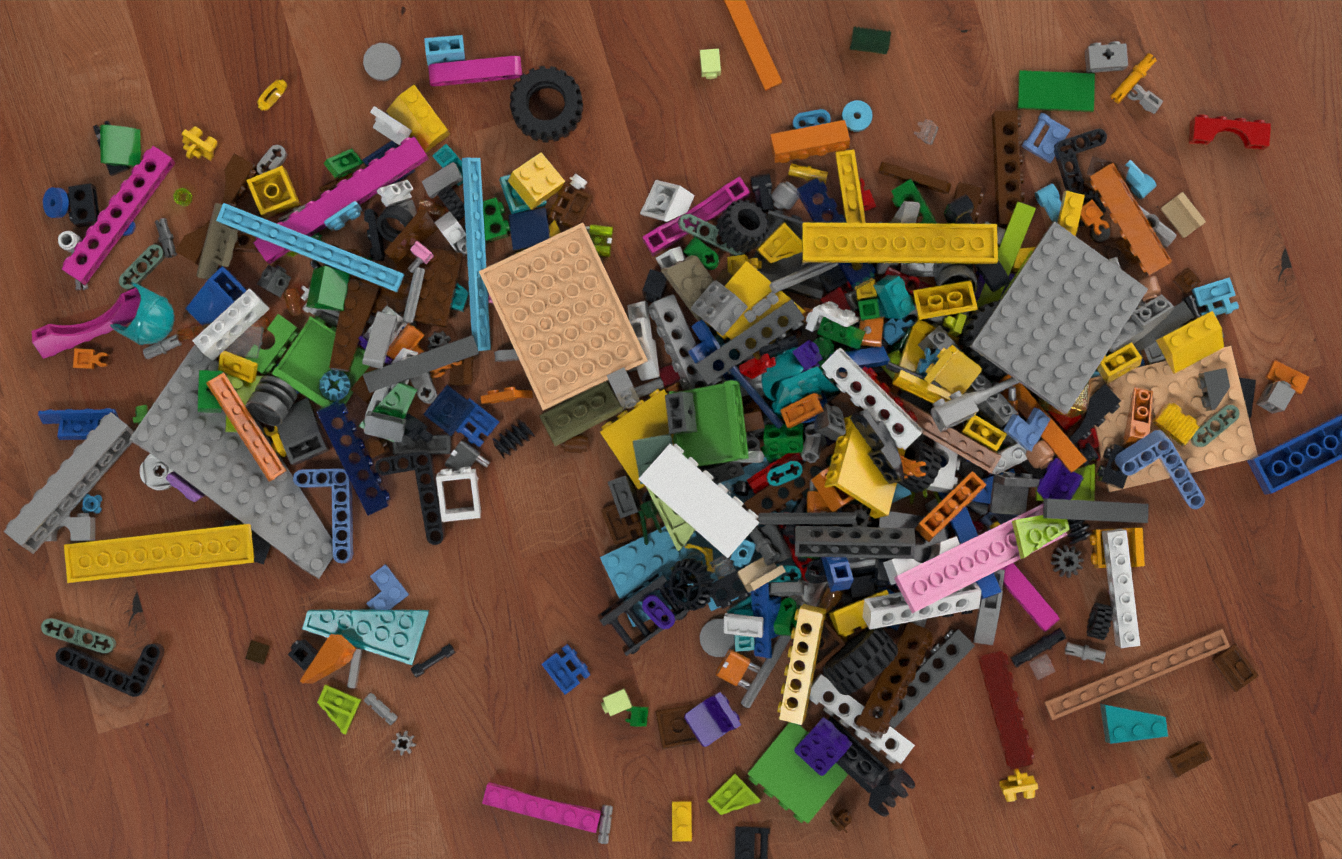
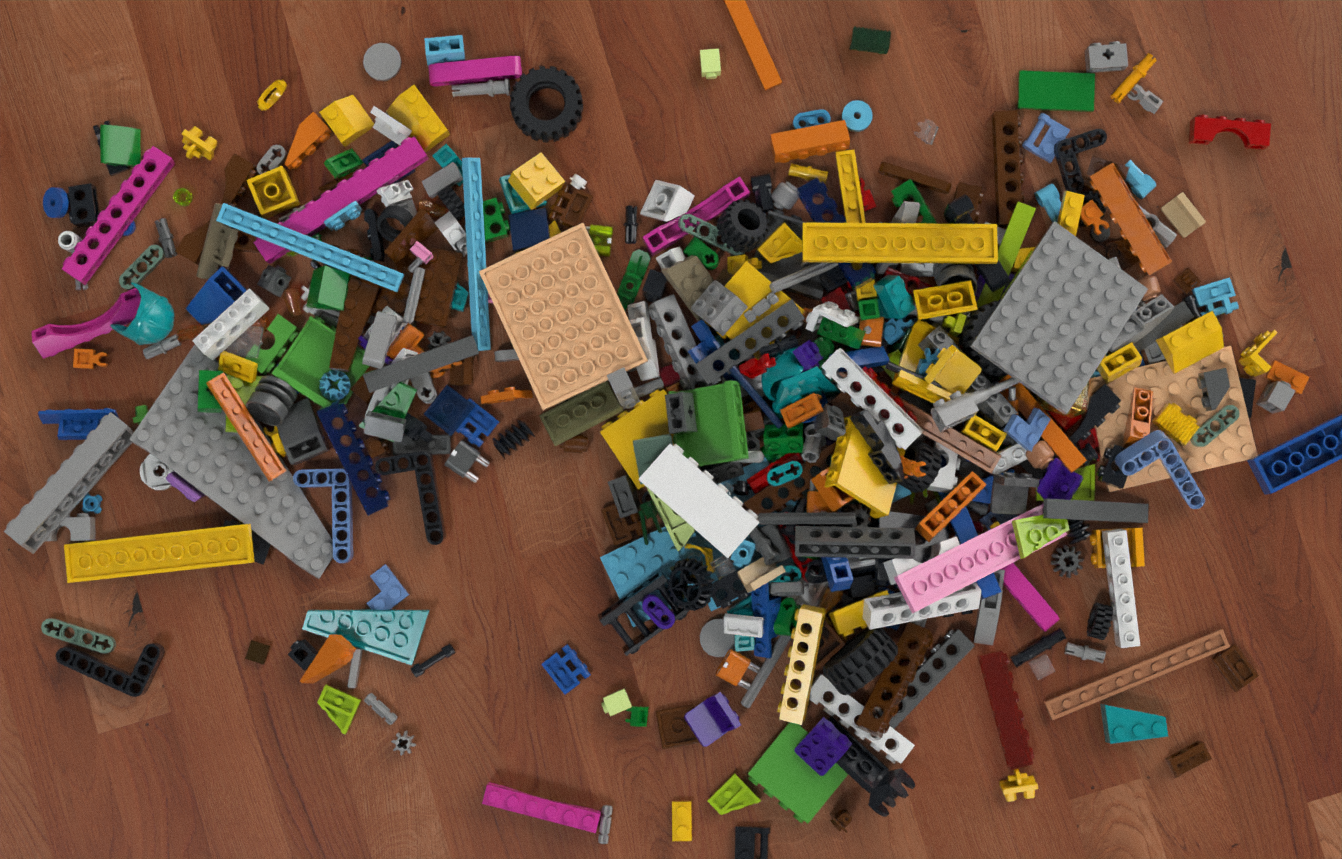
white window [436,467,481,522] -> none
none -> orange slope [285,112,332,170]
none -> yellow slope [319,95,374,147]
none -> light grey pin [452,78,510,97]
none -> green piece [617,249,651,311]
none -> black axle [623,206,639,245]
none -> yellow bracket [1238,330,1277,377]

